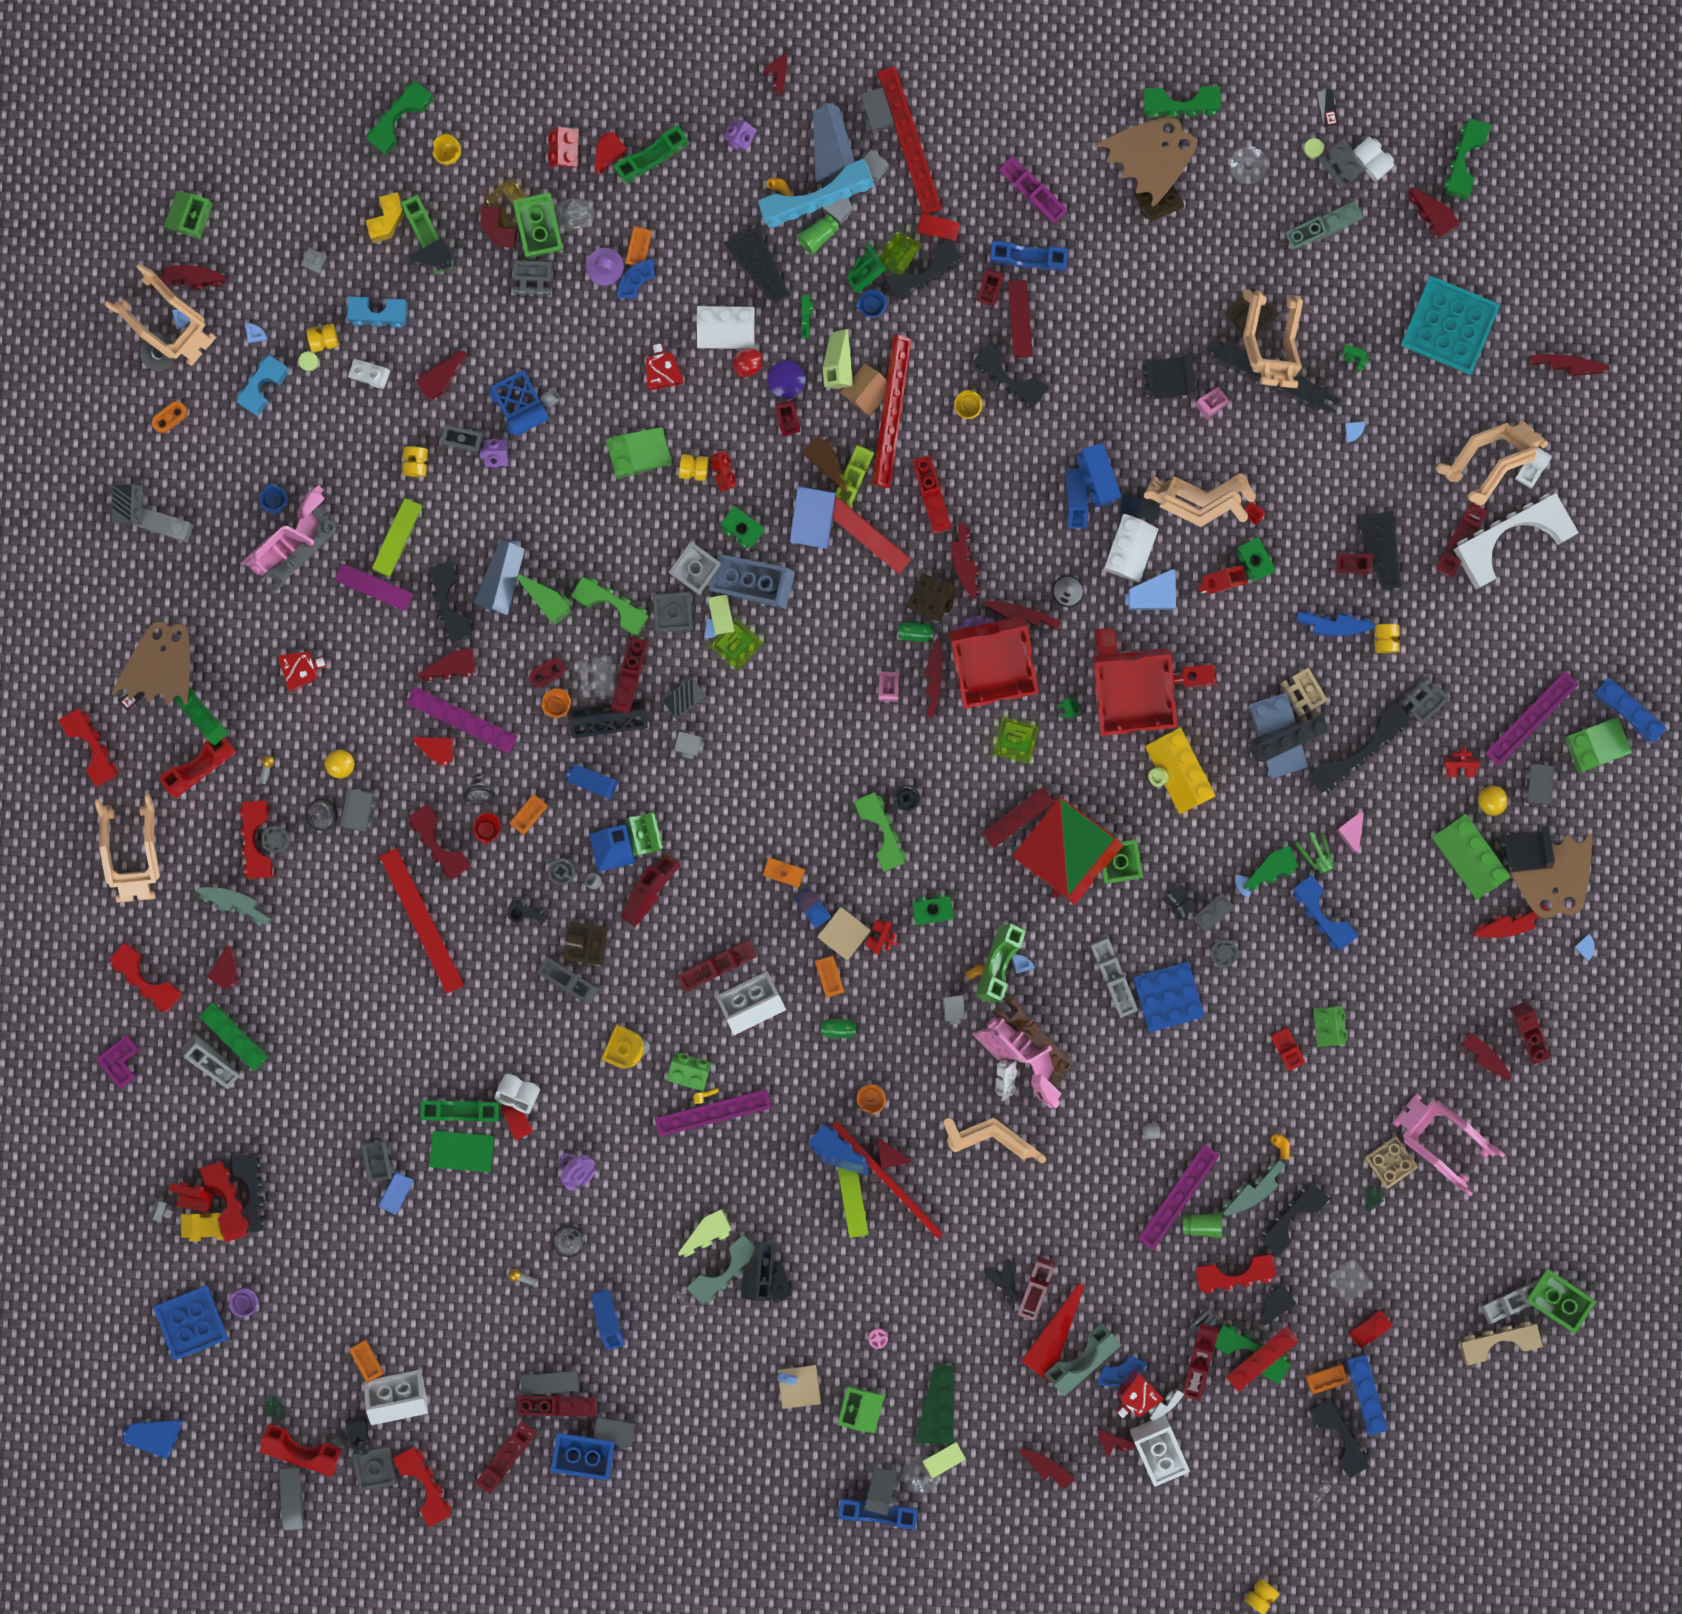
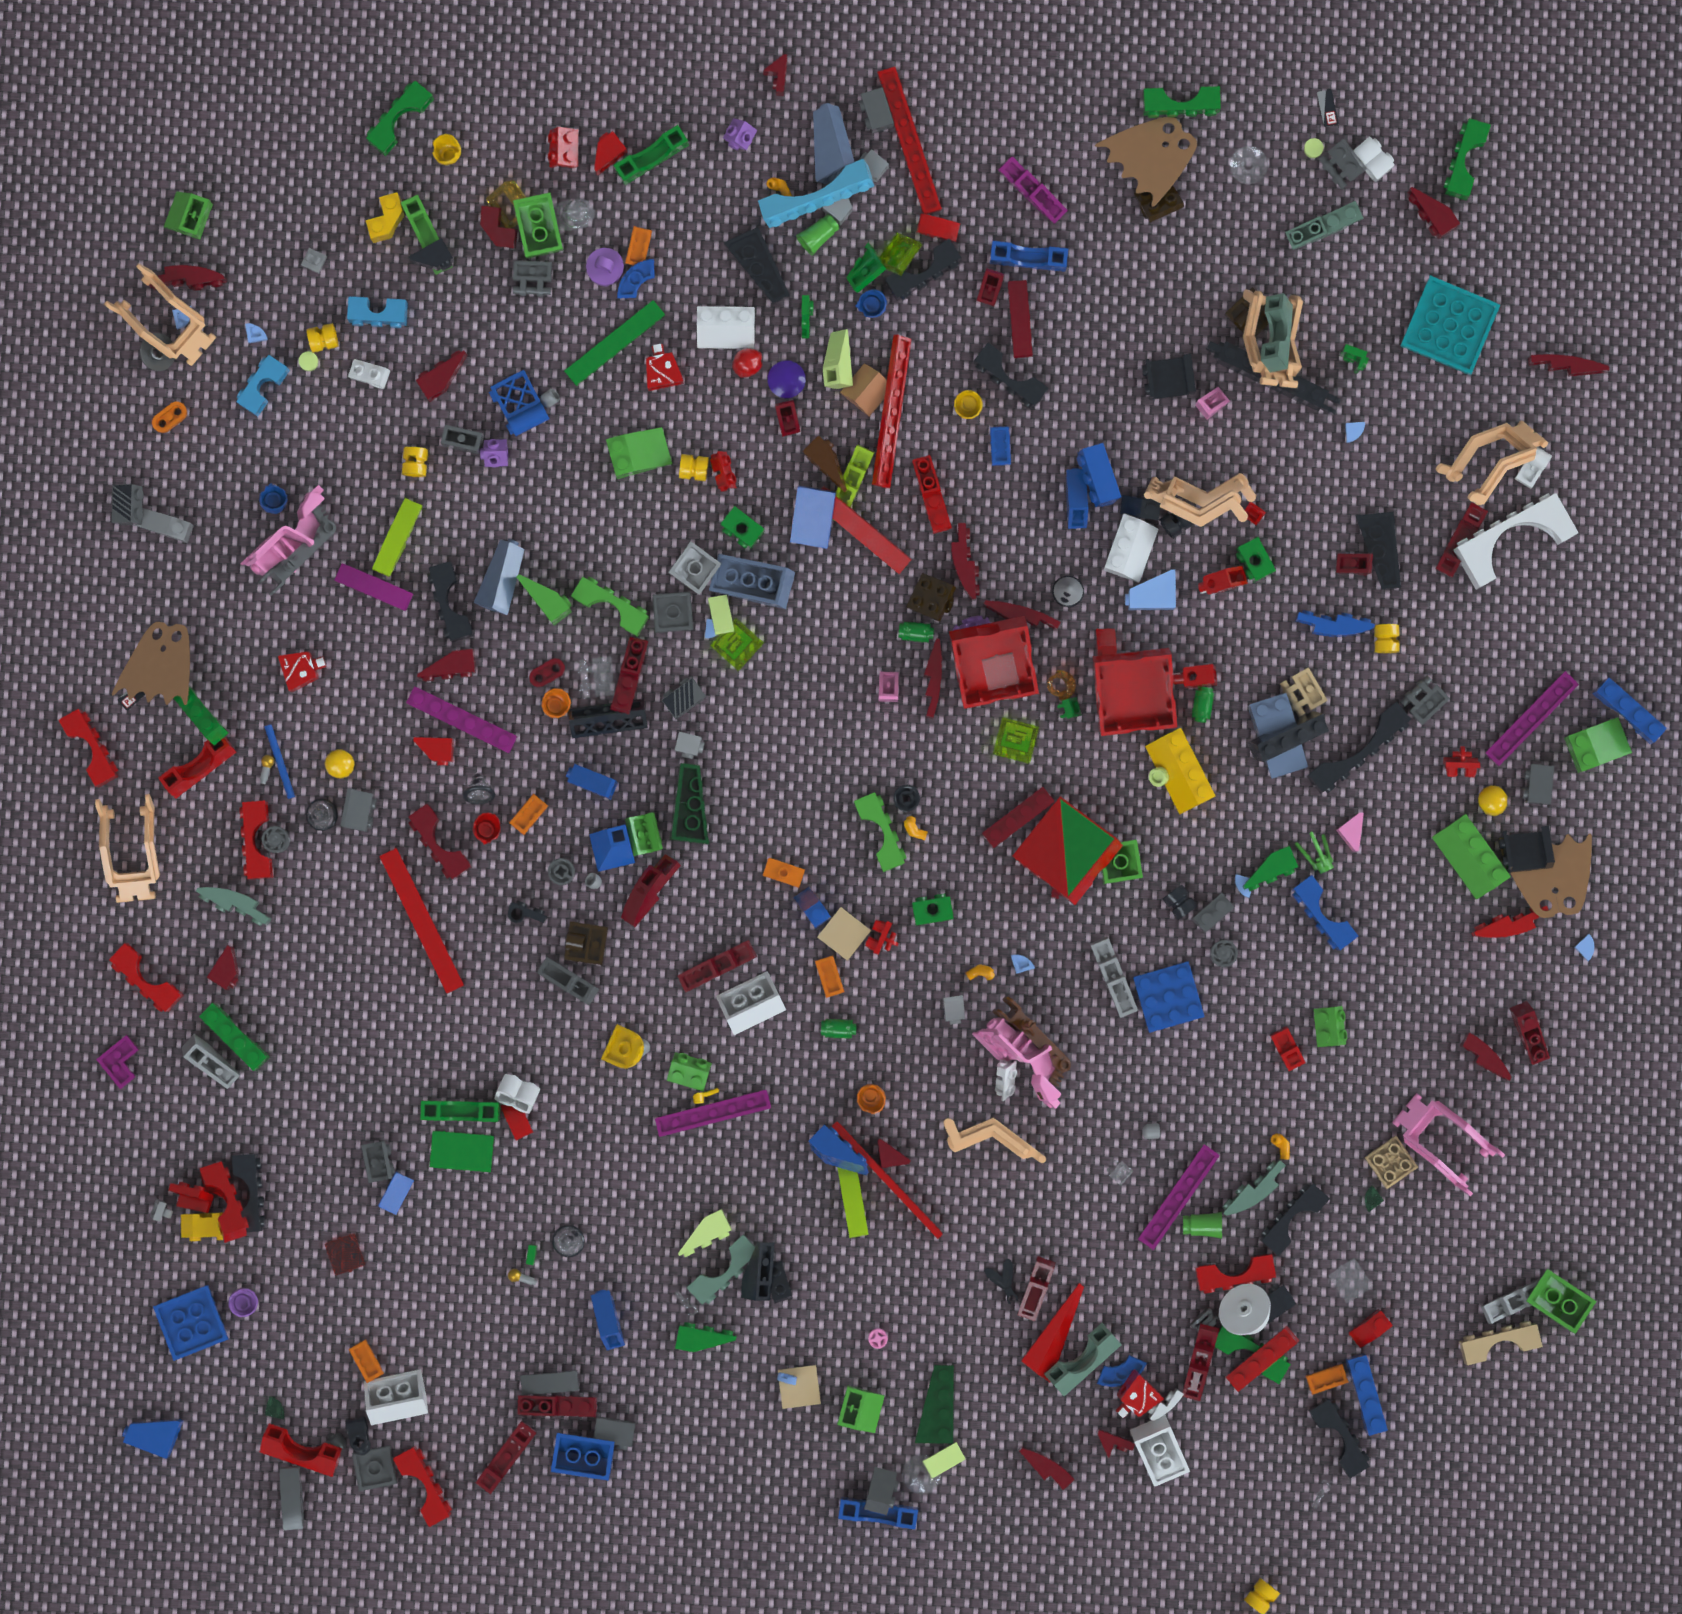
medium lavender tile [559,1153,596,1190] -> none
bright green arch [975,923,1026,1003] -> none
none -> blue bar [264,724,295,799]
none -> clear red piece [324,1233,366,1276]
none -> green tile [526,1244,538,1265]
none -> green tile [564,300,665,387]
none -> dark green wedge [669,763,709,845]
none -> green slope [675,1322,737,1352]
none -> light orange arm [904,816,928,840]
none -> clear piece [982,652,1019,690]
none -> blue plate [990,426,1011,466]
none -> clear orange piece [1047,670,1076,701]
none -> clear tile [1107,1160,1133,1186]
none -> black wheel [1159,513,1194,539]
none -> green head [1191,687,1214,723]
none -> white piece [1219,1284,1271,1335]
none -> sand green arch [1261,293,1293,373]

